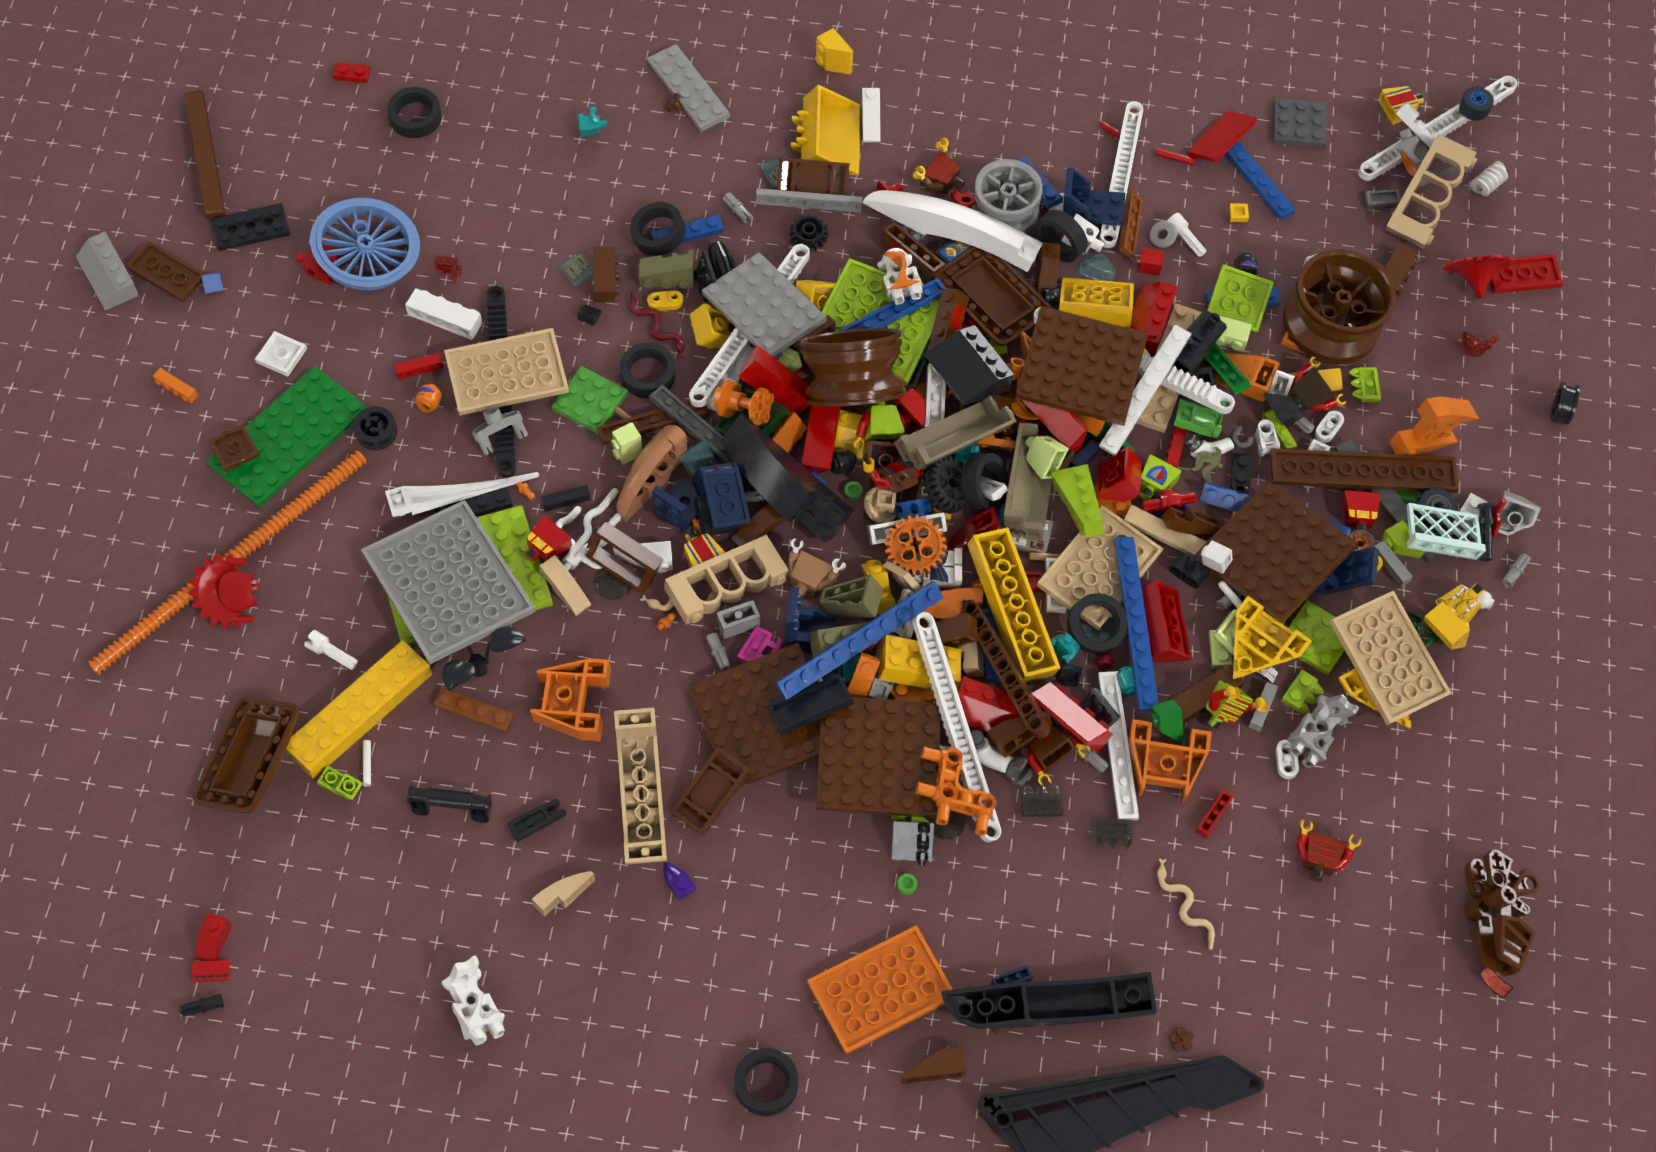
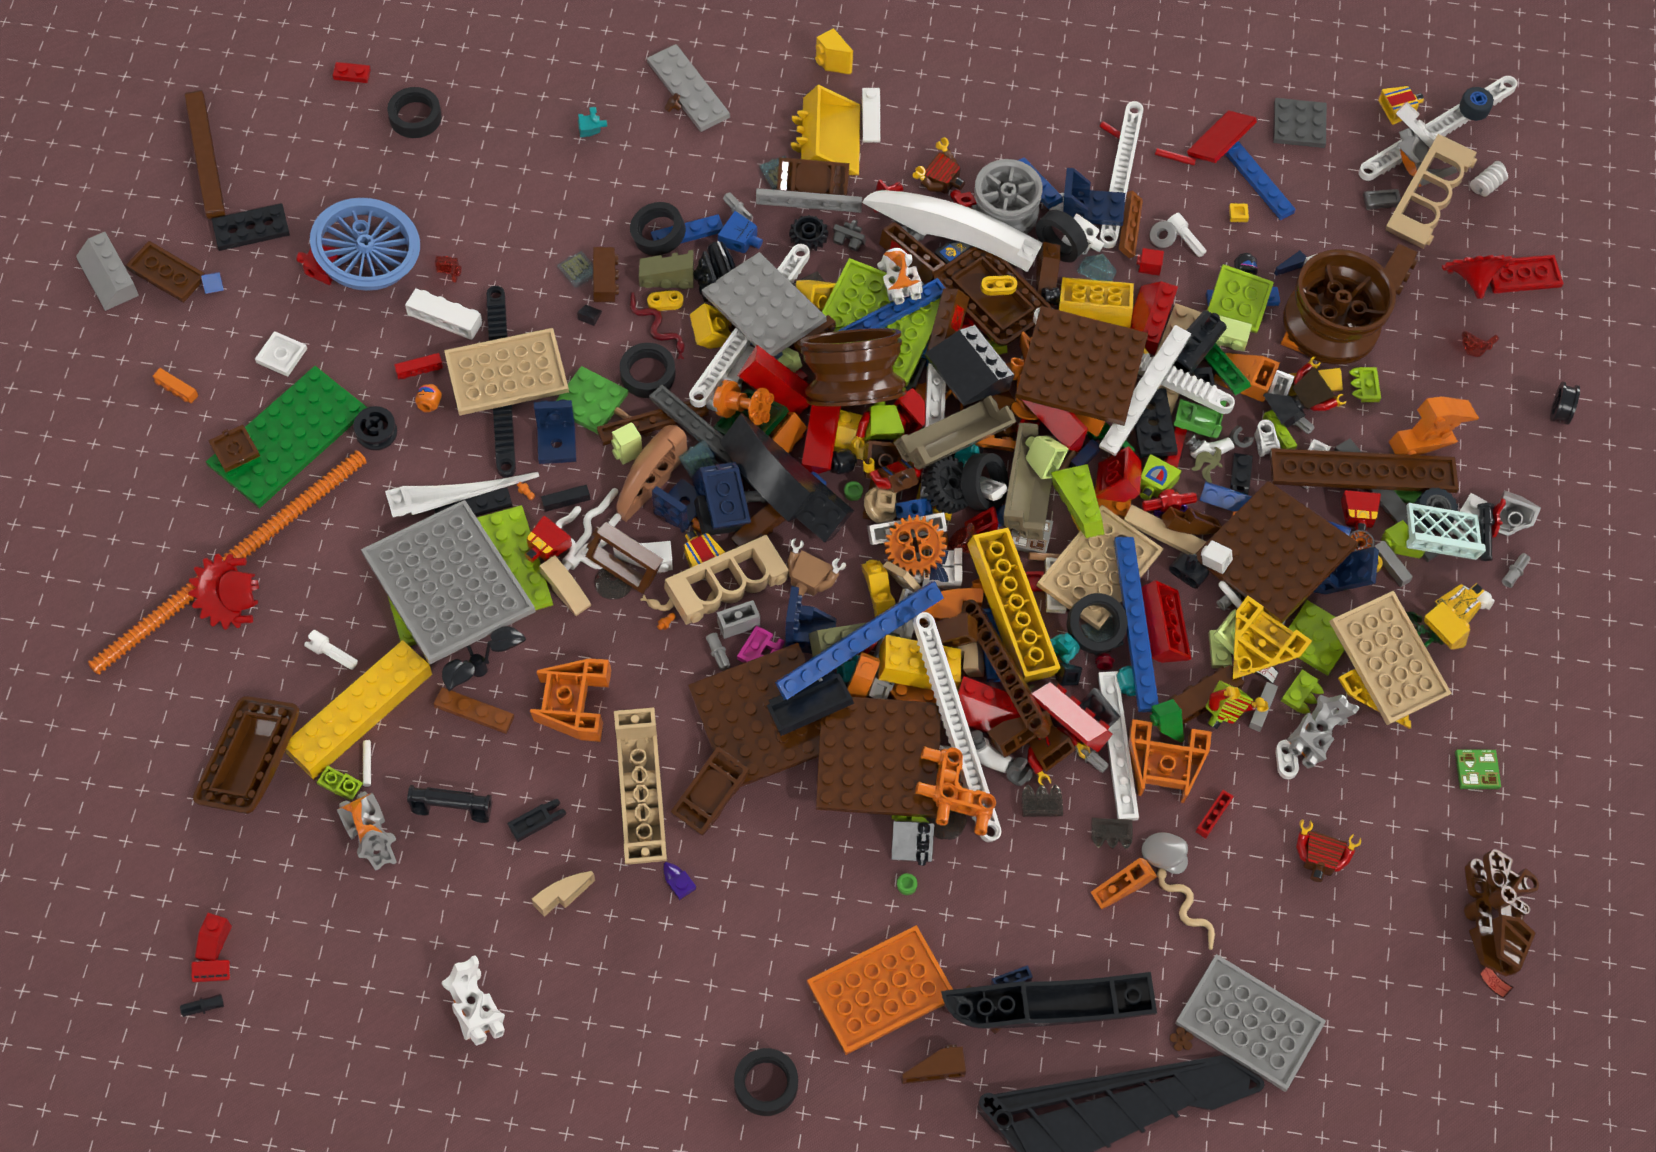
light grey connector [472,407,528,455] -> none
olive wedge [819,574,883,618] -> none
white plate [1315,411,1344,443] -> none
none -> light grey hips [337,791,397,870]
none -> dark blue bracket [534,399,576,464]
none -> blue torso [718,211,763,253]
none -> dark grey hips [833,220,866,252]
none -> yellow plate [981,275,1017,296]
none -> orange slope [1091,858,1157,909]
none -> black plate [1134,388,1178,458]
none -> light grey piece [1142,832,1188,874]
none -> light grey plate [1175,954,1326,1092]
none -> dark blue piece [1274,250,1307,276]
none -> bright green tile [1455,750,1501,789]

